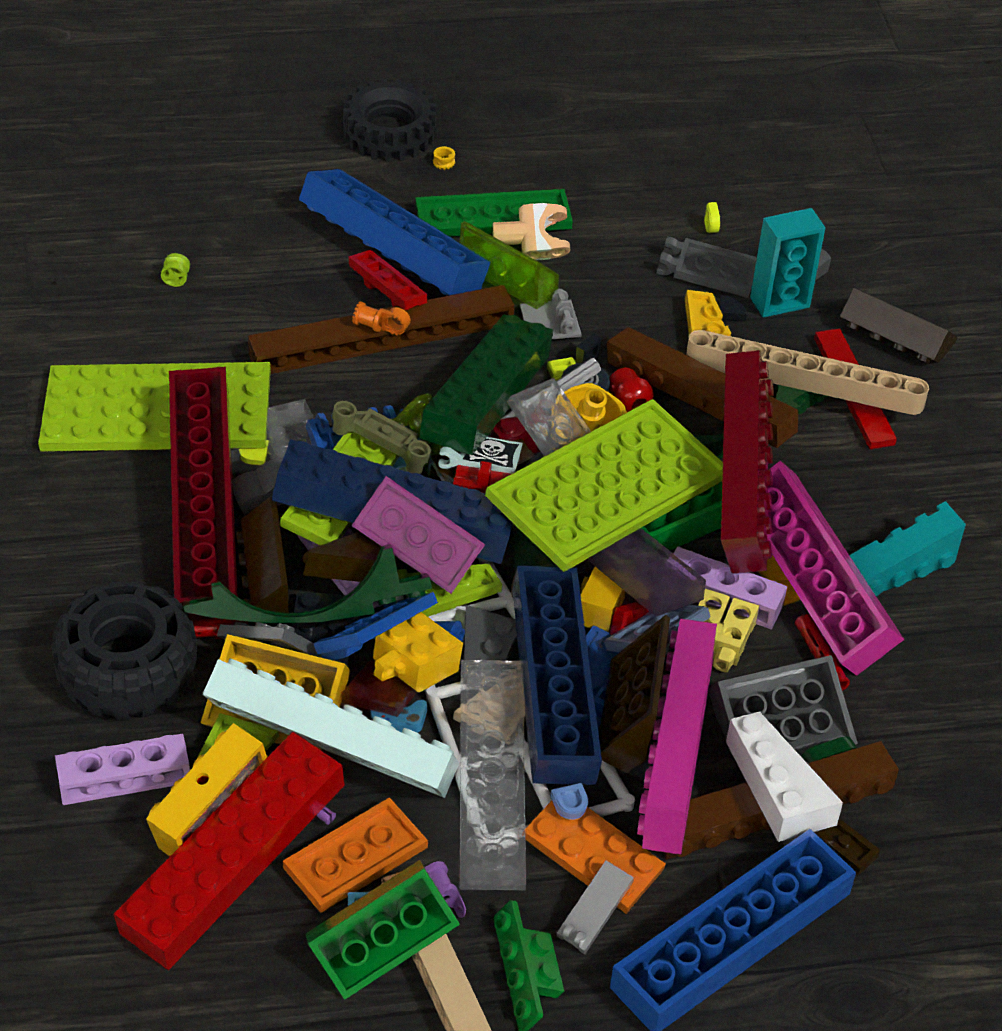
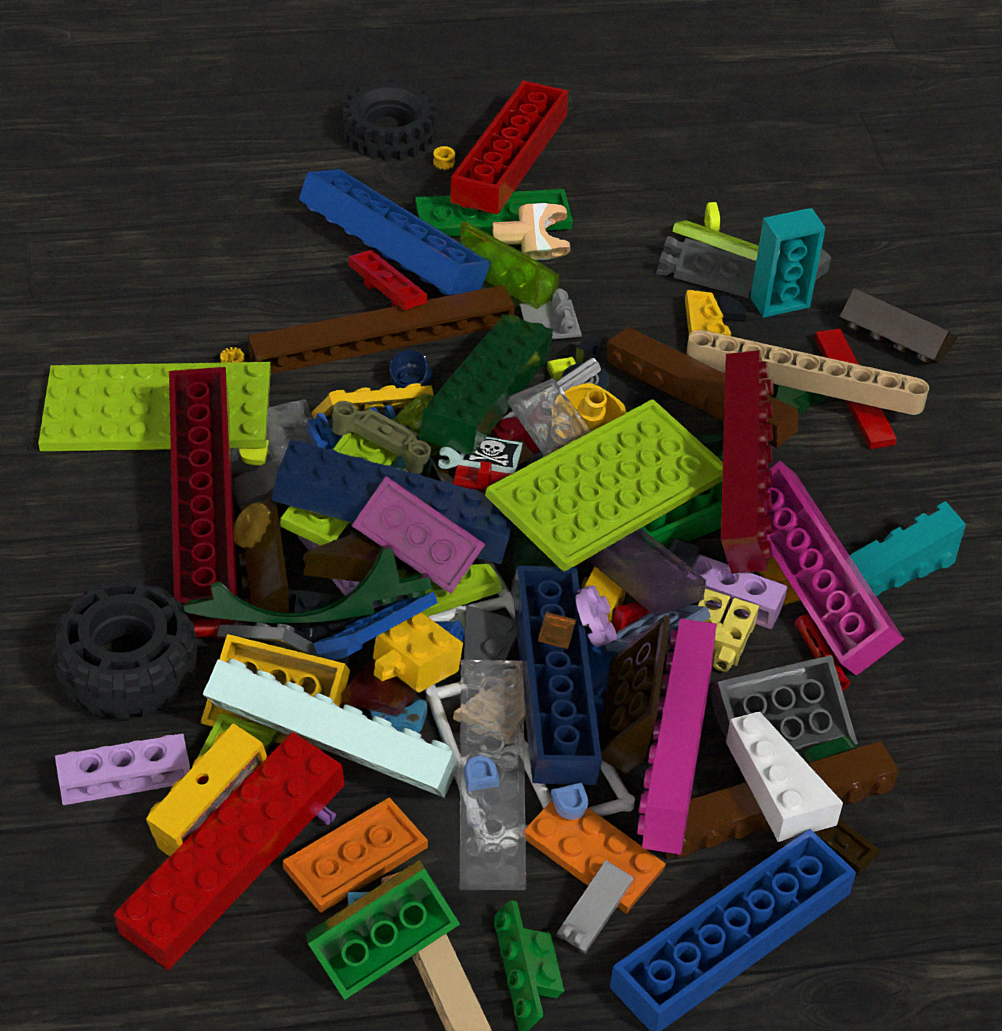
lime wheel [161,253,190,287] -> none
orange connector [352,302,411,335] -> none
medium lavender piece [425,861,466,918] -> none
red piece [609,367,653,412] -> none
none -> yellow bush [220,347,245,363]
none -> clear yellow gear [233,502,271,548]
none -> yellow wing [311,383,434,419]
none -> dark blue hair [389,350,434,389]
none -> red brick [450,80,568,214]
none -> medium blue tile [464,756,500,792]
none -> clear orange tile [538,612,576,649]
none -> lavender plate [576,585,617,647]
none -> black tile [663,538,702,574]
none -> lime tile [672,220,759,261]

